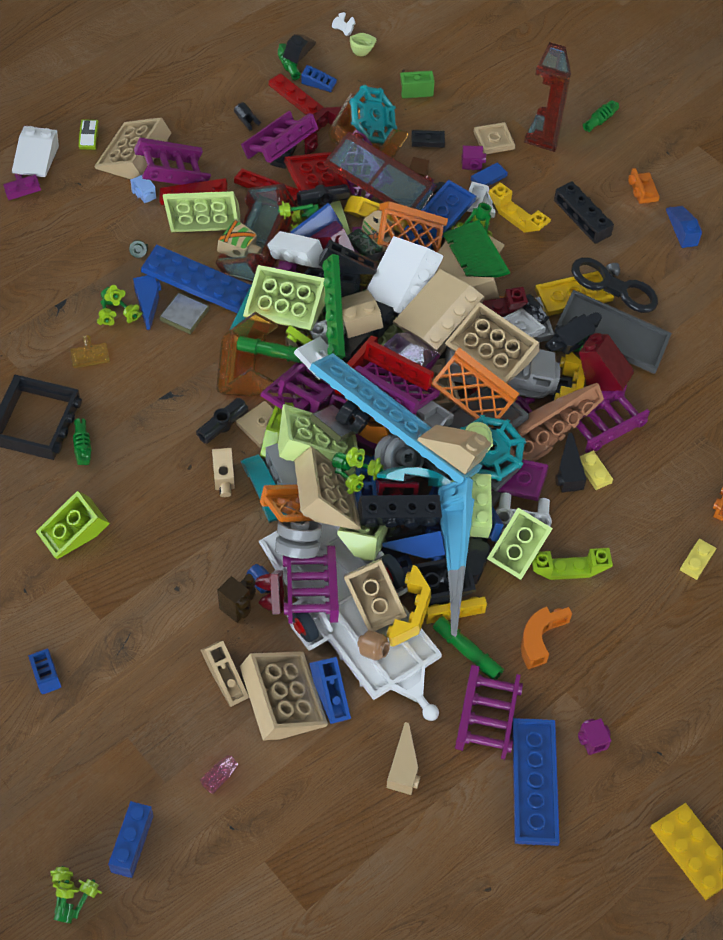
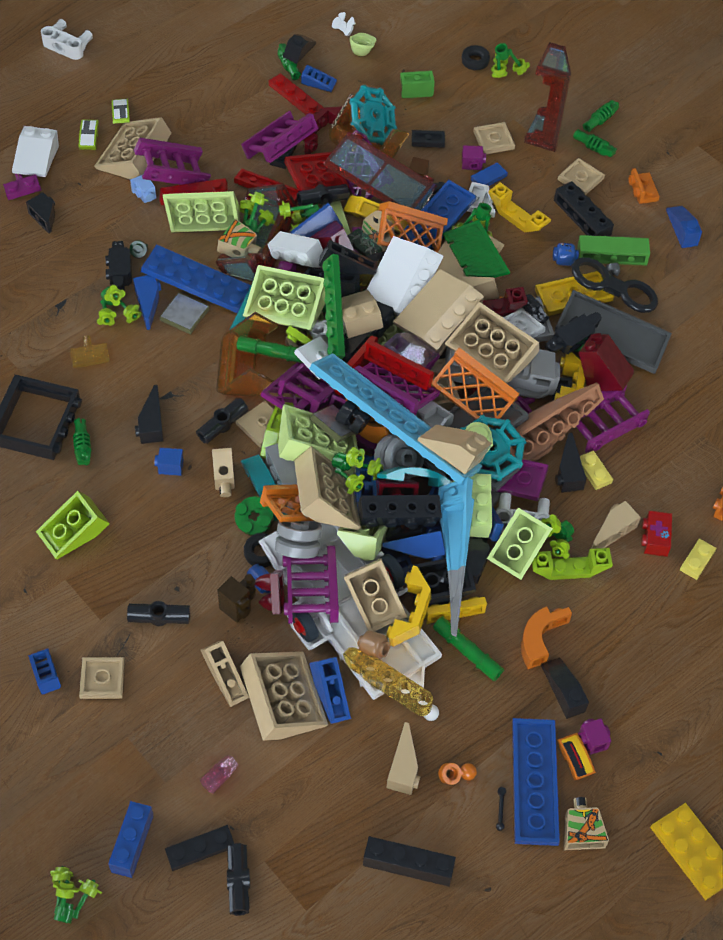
black hinge [234,102,261,131] -> none
magenta fence [455,665,523,760] -> none
none -> black slope [26,192,55,233]
none -> white piece [41,19,93,60]
none -> tan plate [79,657,125,699]
none -> black hinge [105,241,132,291]
none -> slope [112,99,130,124]
none -> black piece [127,601,190,626]
none -> black slope [135,385,164,444]
none -> blue brick [154,448,184,476]
none -> black plate [165,825,235,871]
none -> black piece [227,843,250,916]
none -> green plate [235,496,275,536]
none -> lime plant [239,192,276,234]
none -> black tyre [244,533,272,568]
none -> clear yellow piece [343,647,433,716]
none -> black brick [363,836,456,887]
none -> orange plate [438,763,477,785]
none -> black tyre [461,45,490,70]
none -> plant [491,43,530,78]
none -> black hinge [496,787,506,831]
none -> lime plant [541,514,574,559]
none -> black slope [541,657,589,719]
none -> blue head [553,243,579,266]
none -> slope [557,733,596,780]
none -> tan plate [558,158,605,195]
none -> torso [564,797,609,850]
none -> green hinge [573,129,617,157]
none -> bright green brick [577,235,650,266]
none -> tan slope [591,501,641,549]
none -> red brick [641,511,672,557]

